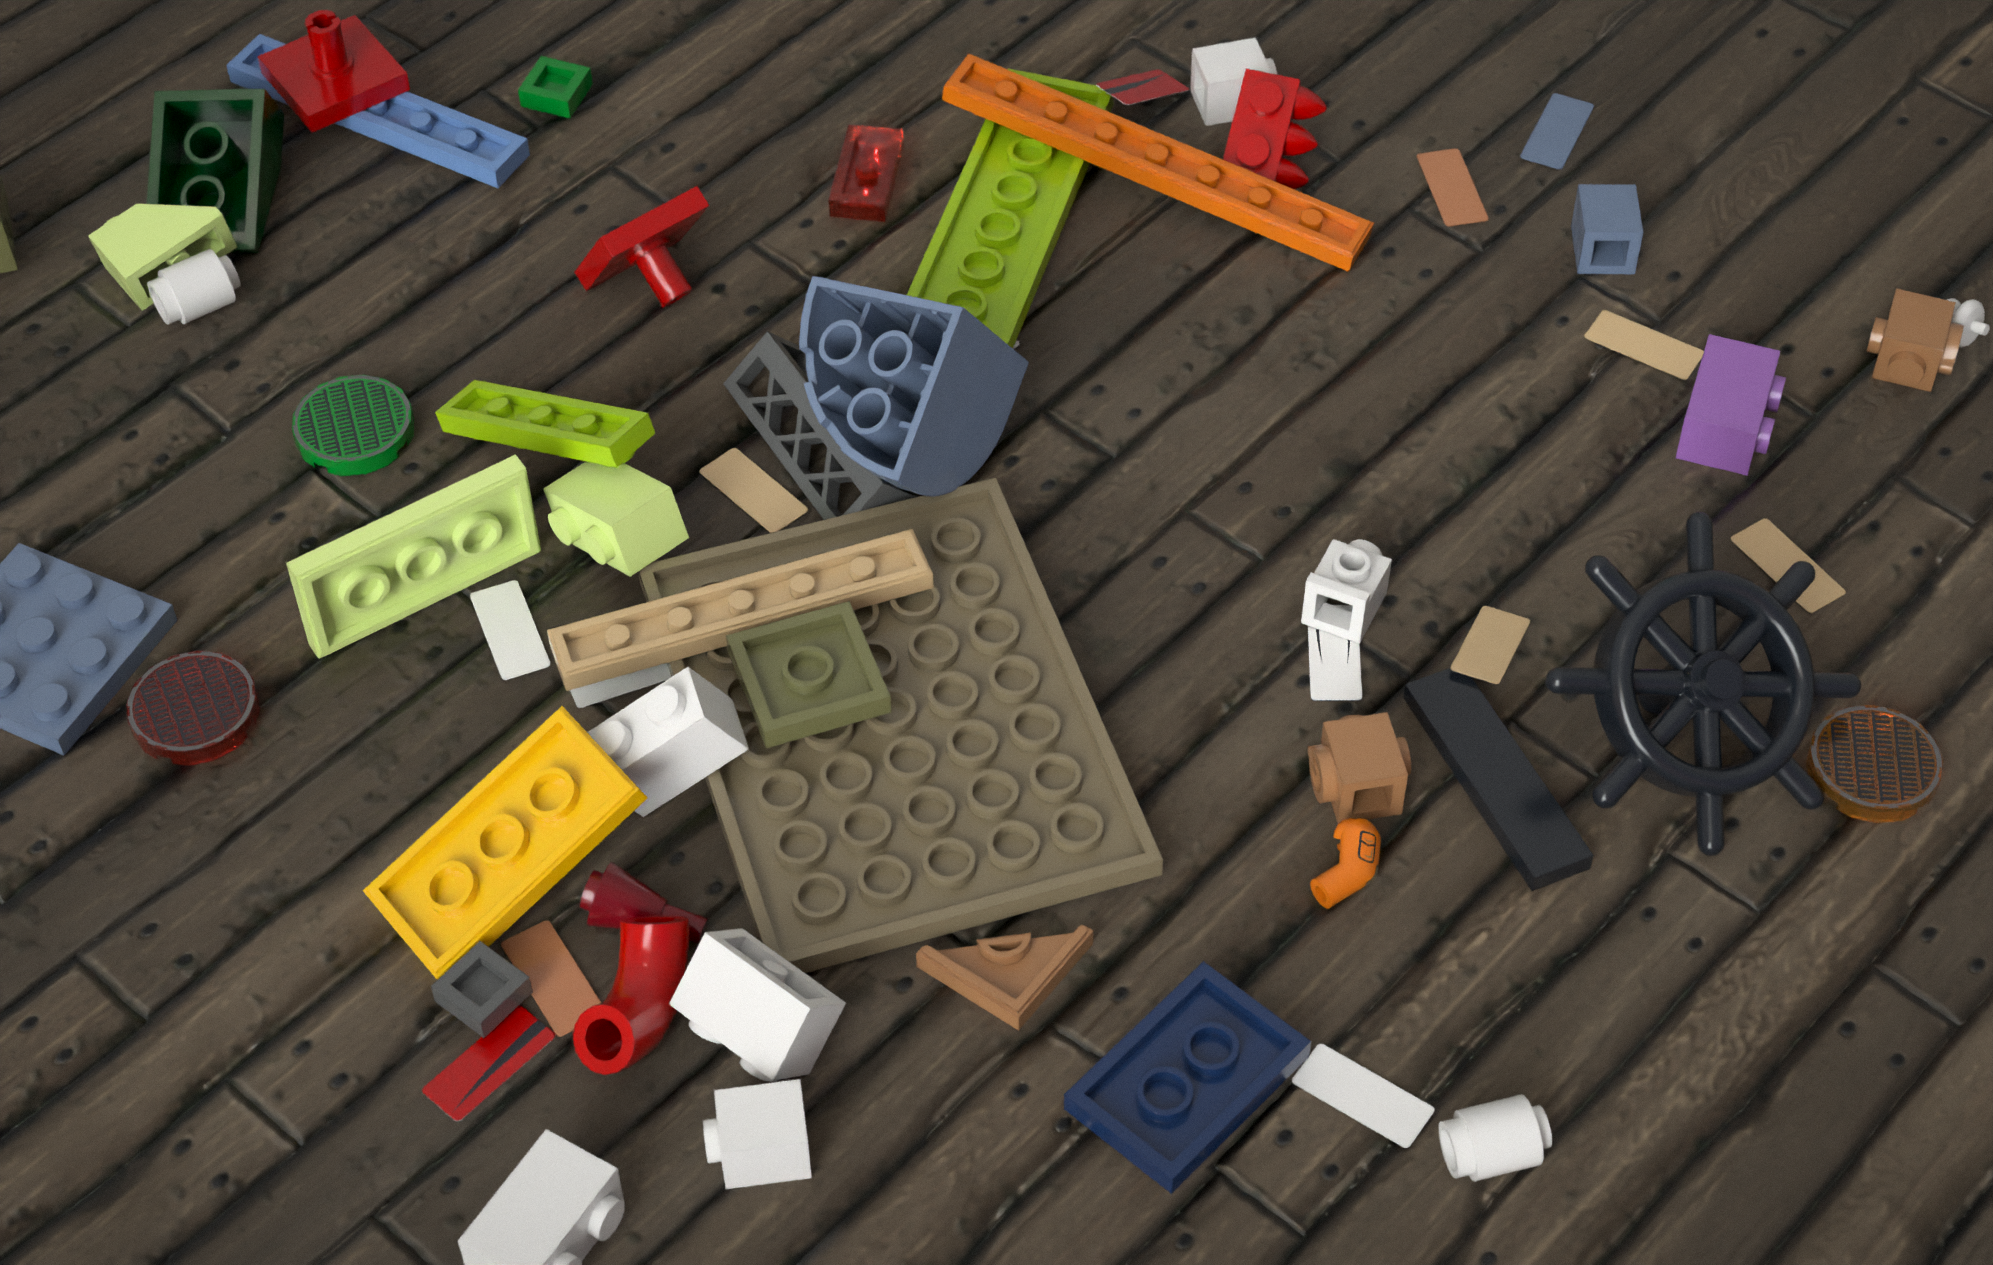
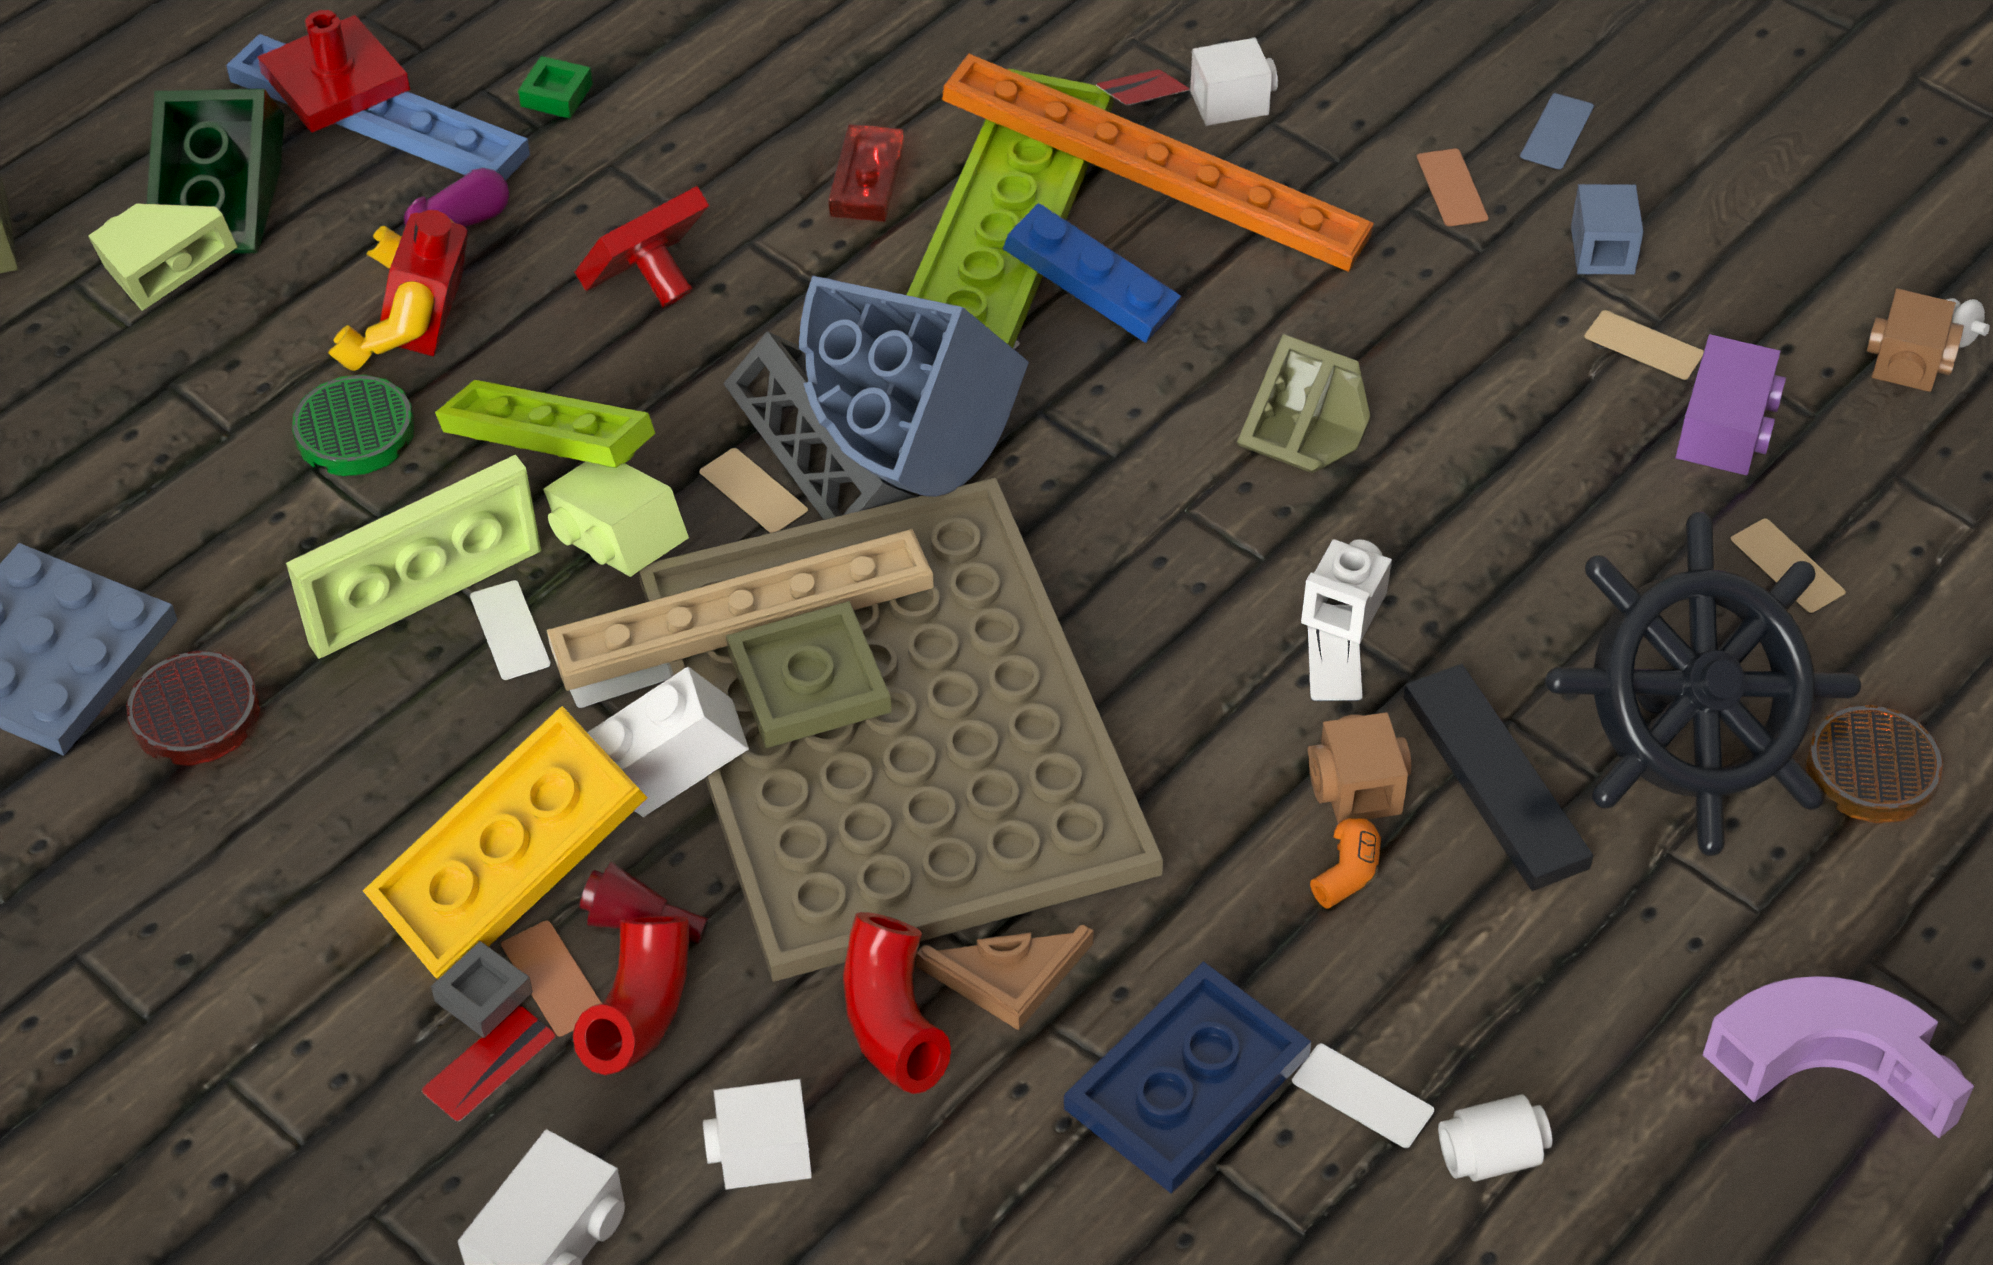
white brick [147,249,241,325] -> none
white brick [669,928,846,1082] -> none
red plate [1223,68,1327,190] -> none
tan sticker [1450,606,1530,684] -> none
none -> torso [328,210,468,371]
none -> magenta piece [404,167,509,227]
none -> red cylinder [843,912,951,1094]
none -> blue plate [1003,203,1181,343]
none -> olive slope [1237,334,1371,473]
none -> lavender arch [1703,976,1974,1138]

